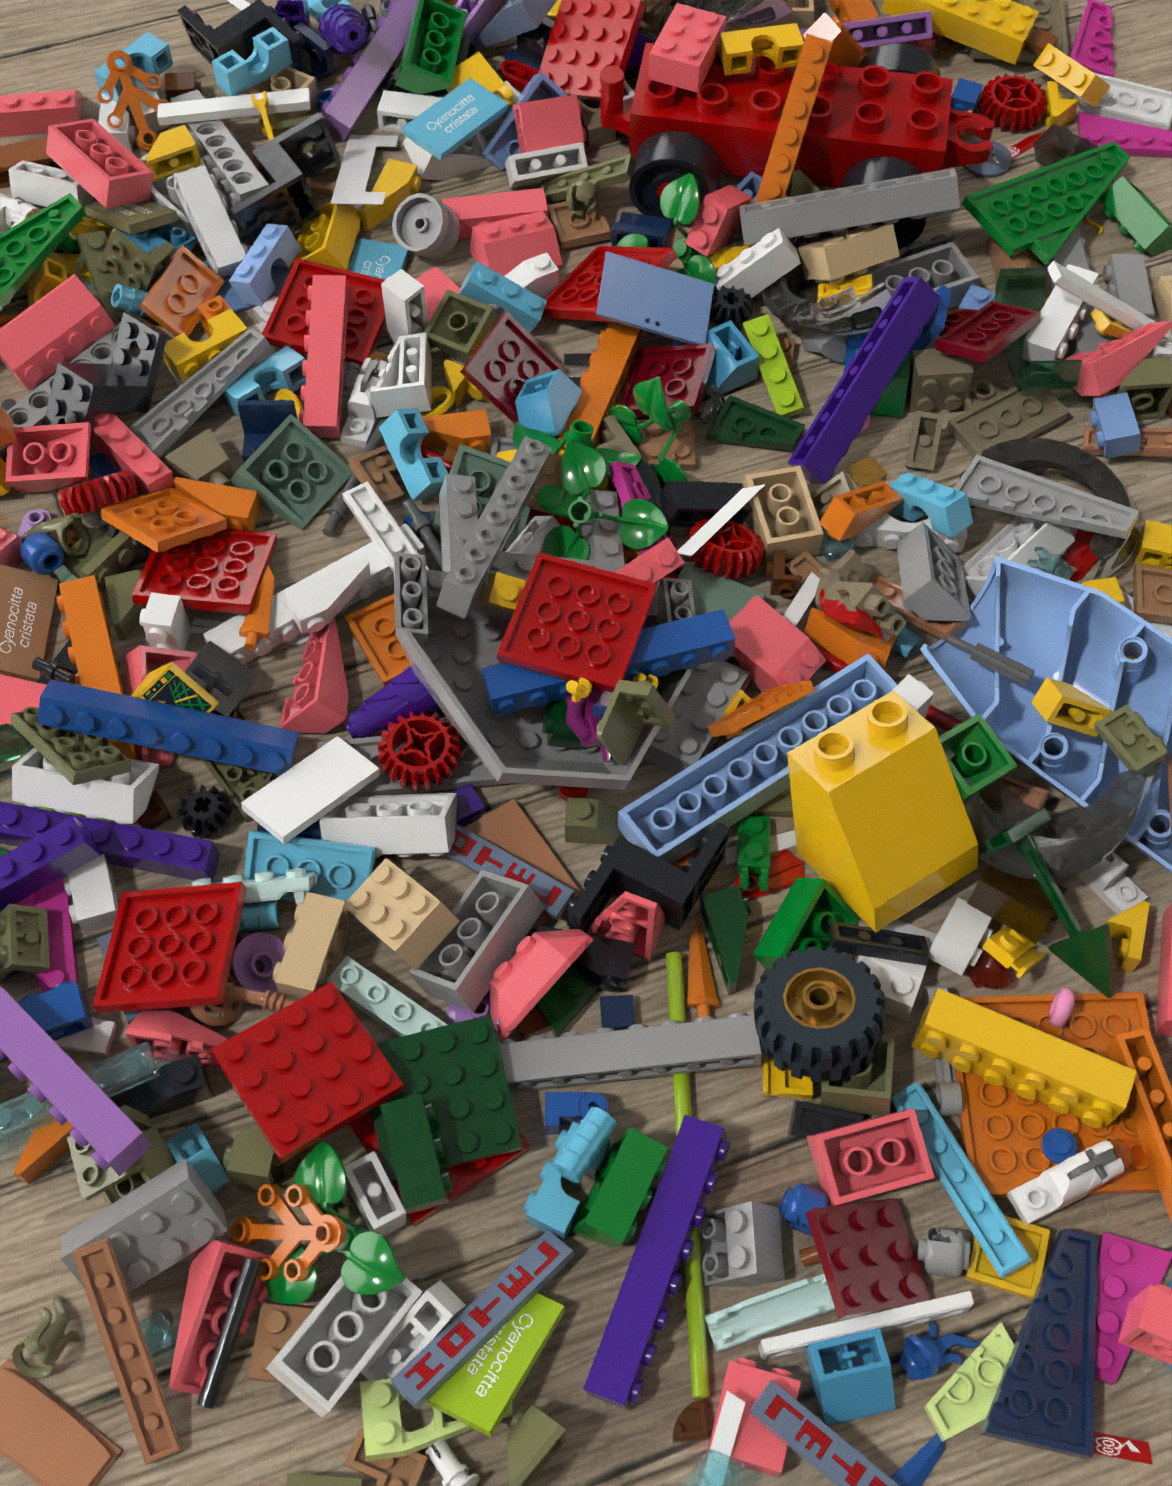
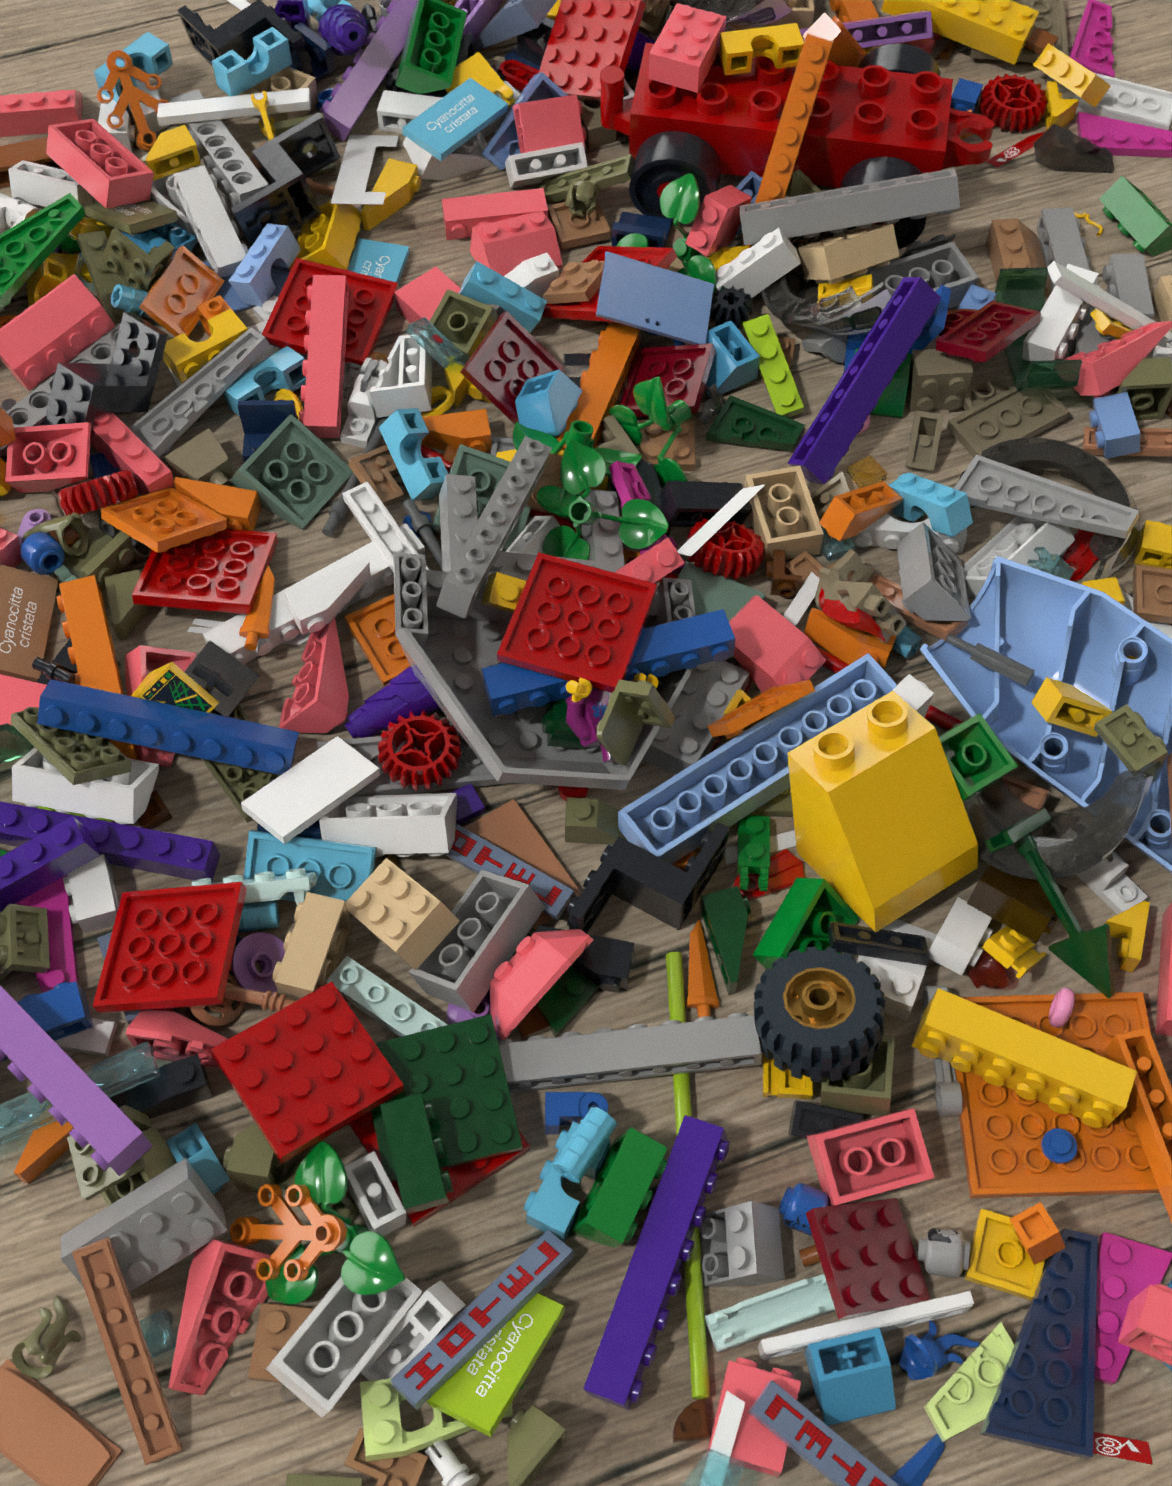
white brick [139,592,191,651] -> none
reddish brown brick [165,71,203,103] -> none
black gear [178,784,233,839] -> none
black piece [197,1257,262,1409] -> none
white brick [381,269,430,345] -> none
light grey wheel [392,193,460,260] -> none
coral wedge [590,891,665,961] -> none
dark blue tile [600,995,635,1031] -> none
medium azure tile [891,1081,1032,1280] -> none
green wing [962,141,1130,266] -> none
sand blue dish [964,140,1012,177] -> none
white plate [1007,1138,1133,1227] -> none
none -> clear light blue tile [406,317,464,368]
none -> medium nougat plate [543,260,604,304]
none -> orange brick [1009,1202,1066,1265]

